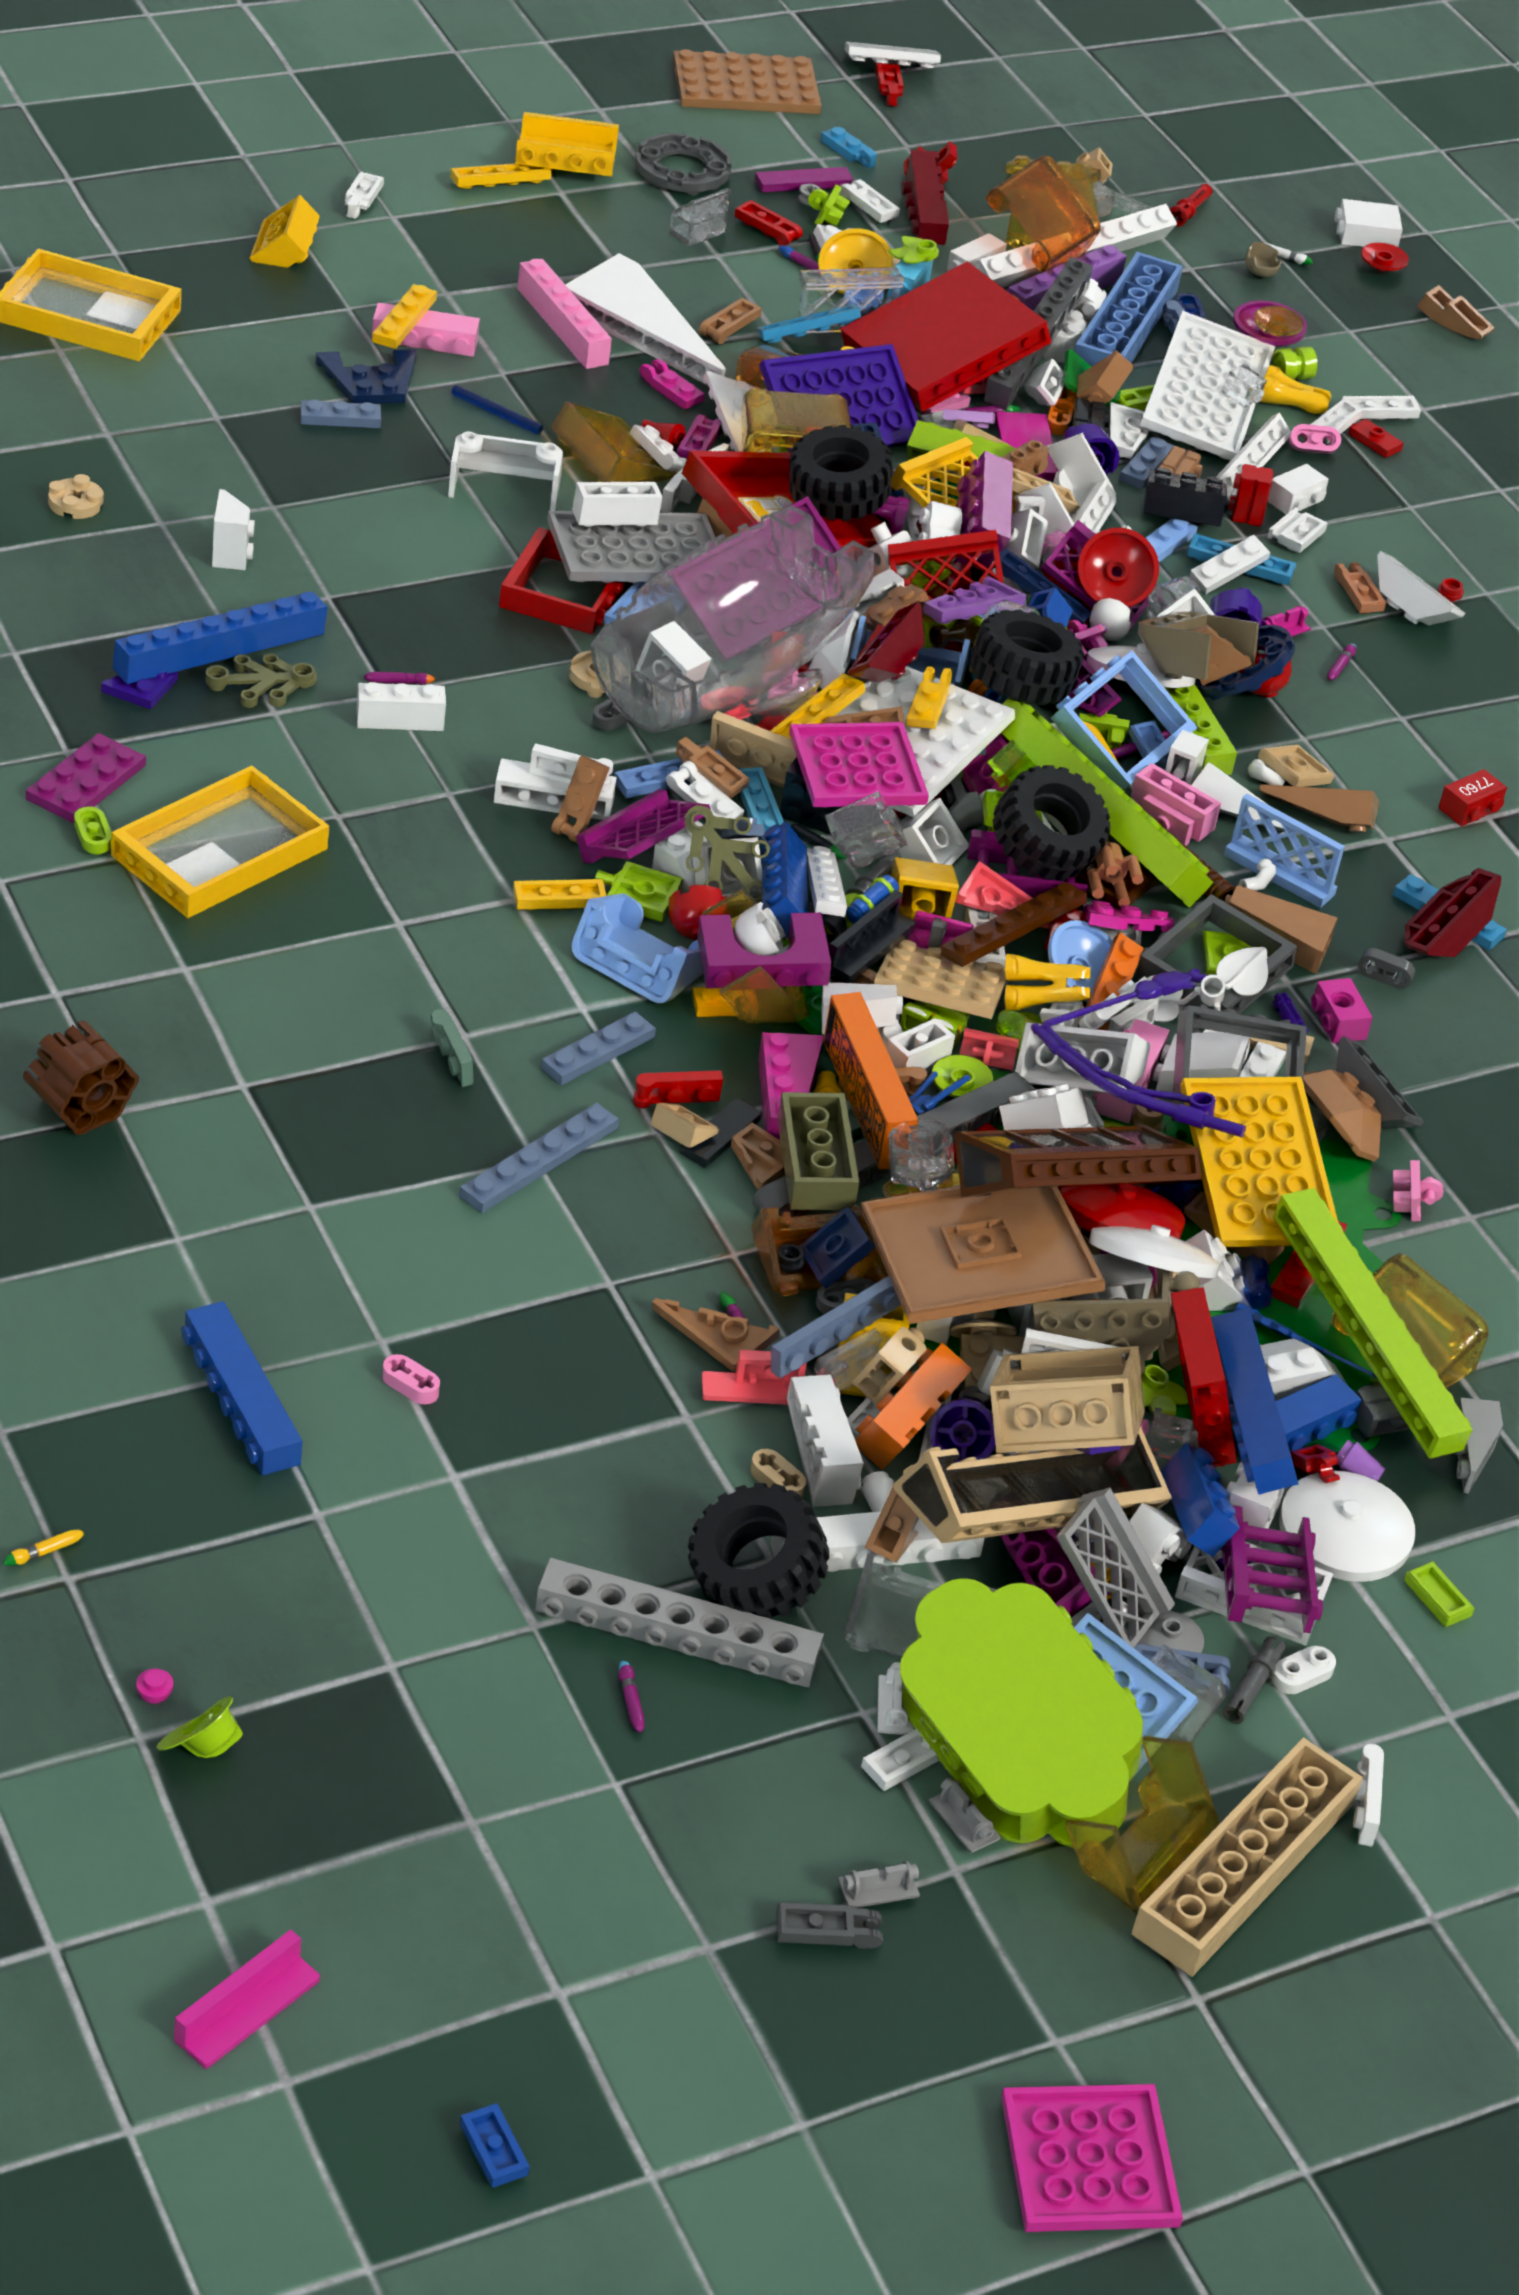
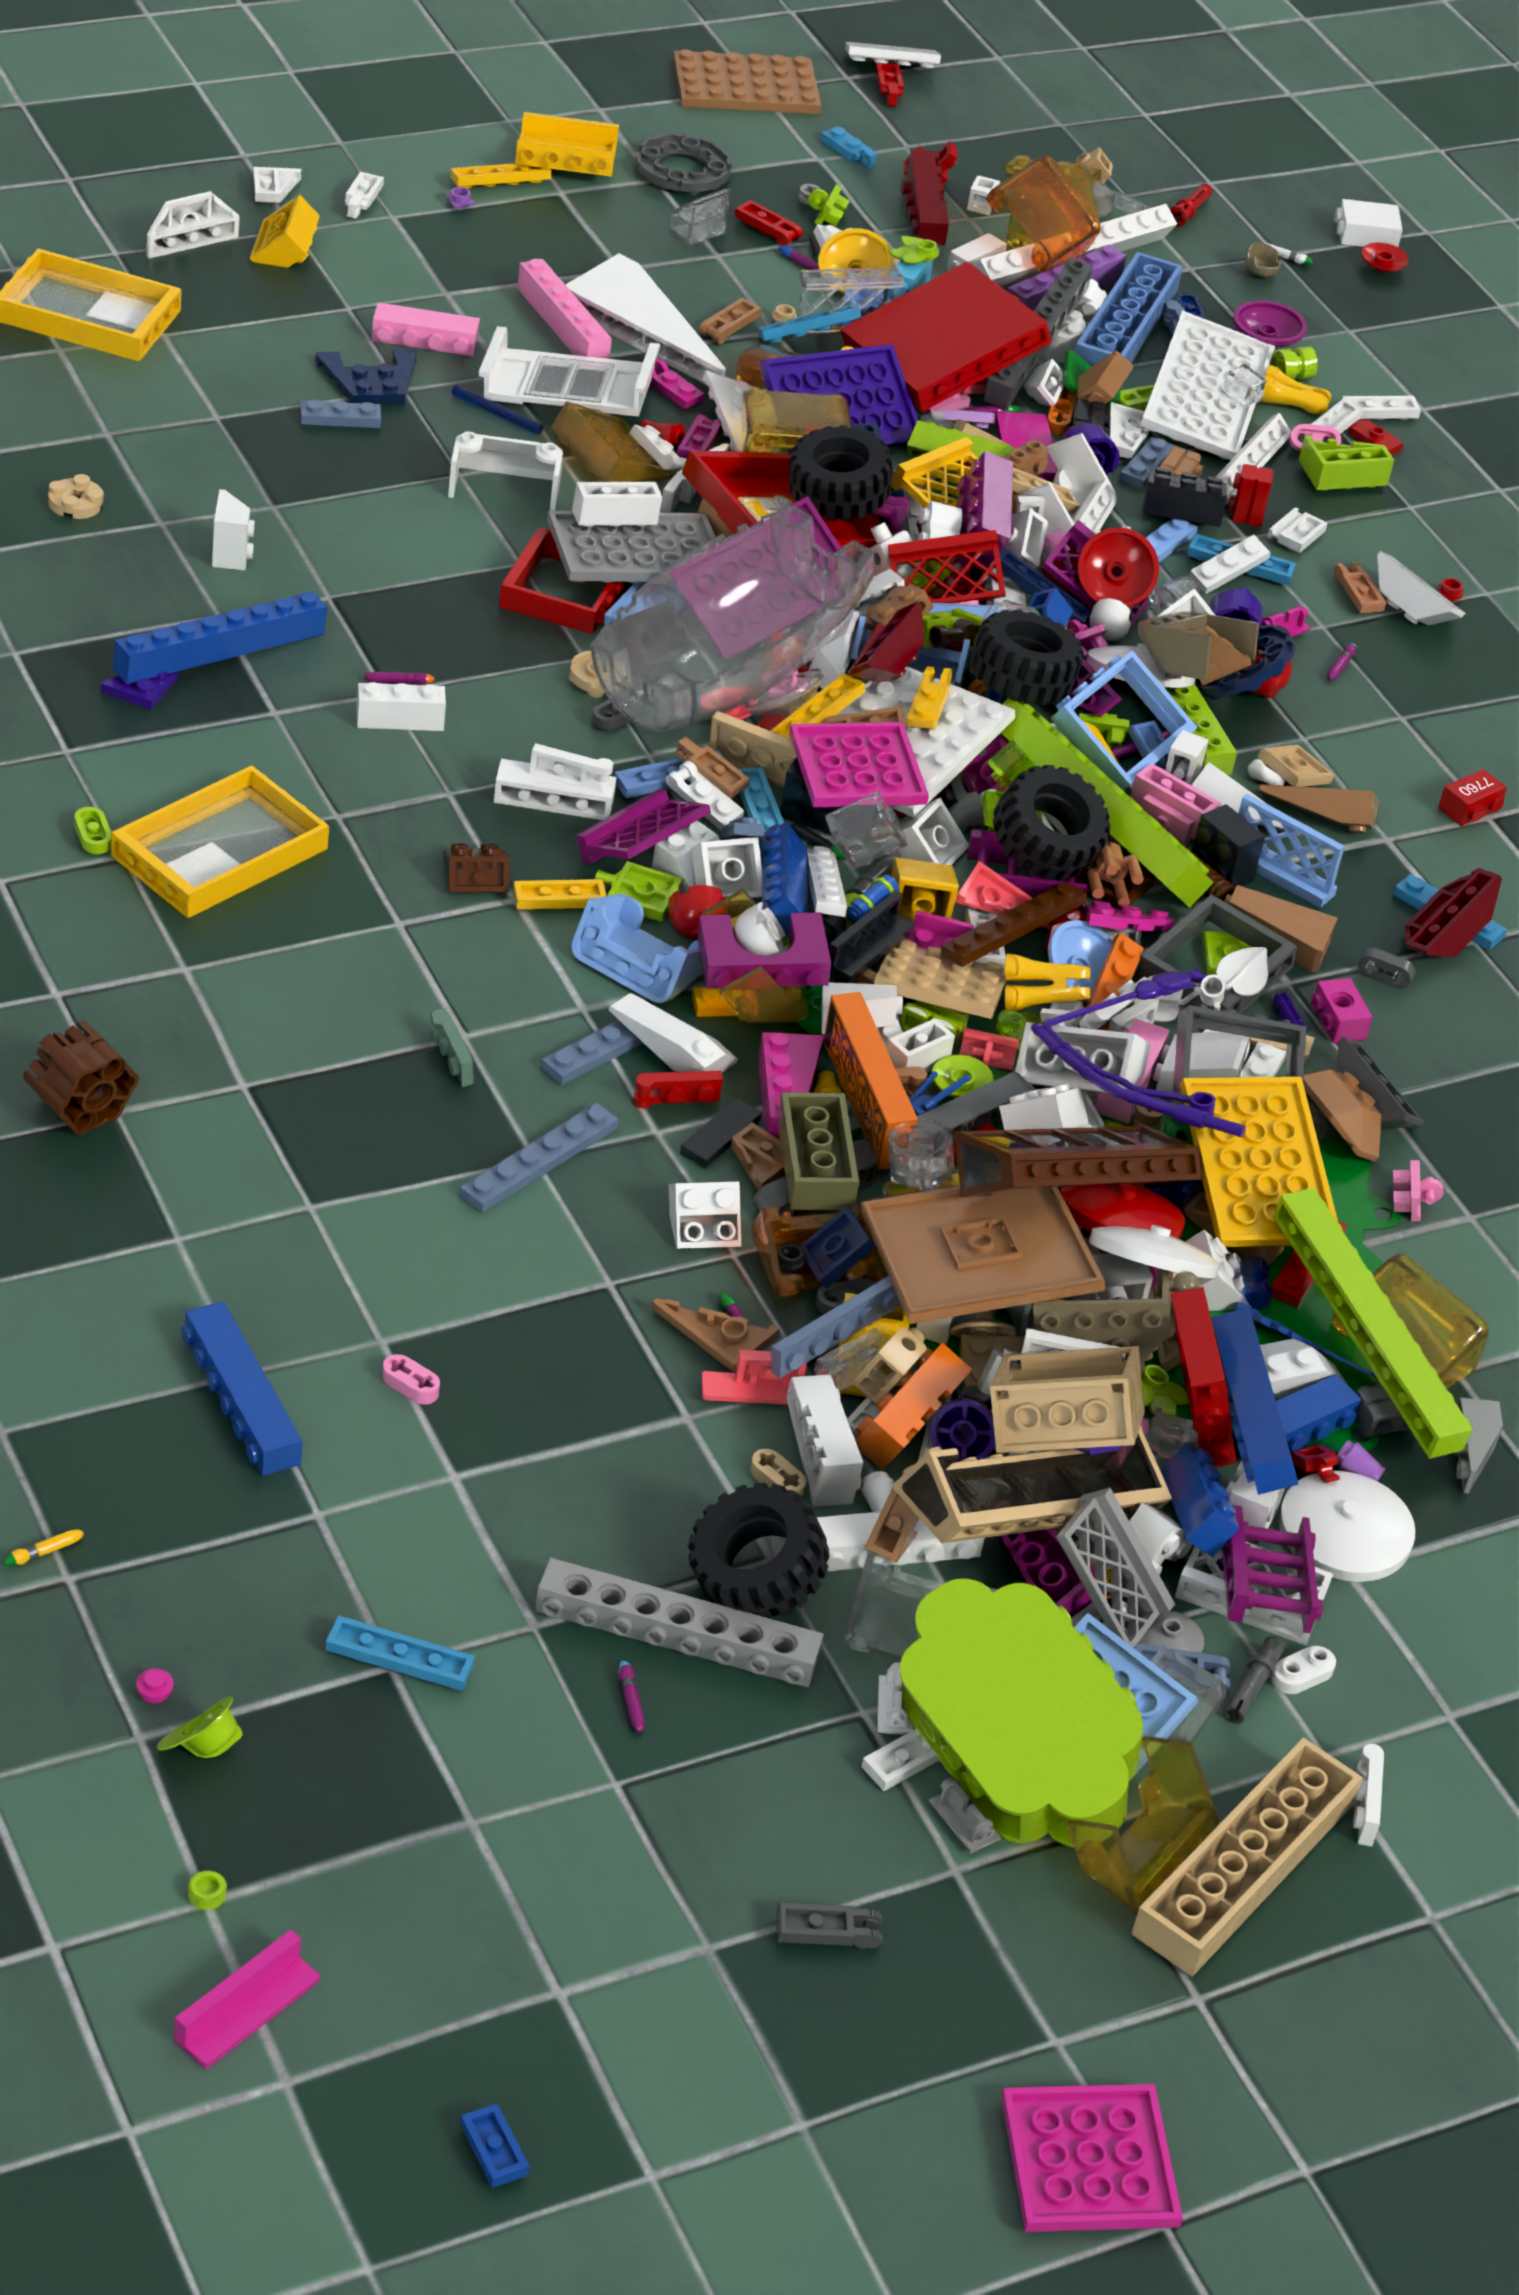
magenta plate [26,733,146,823] -> none
olive plant [205,654,317,708] -> none
yellow plate [372,284,437,349] -> none
medium nougat plate [551,756,610,844] -> none
white brick [635,621,711,709] -> none
tan slope [651,1103,719,1148] -> none
olive plant [684,805,770,904] -> none
magenta tile [755,167,854,193] -> none
light grey hinge [838,1861,920,1908] -> none
white plate [839,179,900,223] -> none
medium lavender wing [923,576,1026,624] -> none
dark grey tile [928,917,947,948] -> none
white arm [1239,858,1276,891] -> none
clear yellow dish [1254,306,1304,336] -> none
white brick [1268,464,1329,515] -> none
lime tile [1404,1561,1475,1628] -> none
medium nougat slope [1417,285,1495,340] -> none
none -> white wedge [146,191,239,259]
none -> lime tile [188,1871,227,1910]
none -> white wing [253,167,301,204]
none -> dark azure plate [325,1615,475,1691]
none -> reddish brown bracket [443,843,510,892]
none -> medium lavender plate [446,187,474,209]
none -> white piece [479,326,660,417]
none -> white wedge [609,993,738,1073]
none -> white slope [668,1181,741,1249]
none -> tan plate [772,304,797,323]
none -> white brick [967,175,1000,216]
none -> black piece [1192,804,1265,888]
none -> lime wedge [1298,435,1394,491]

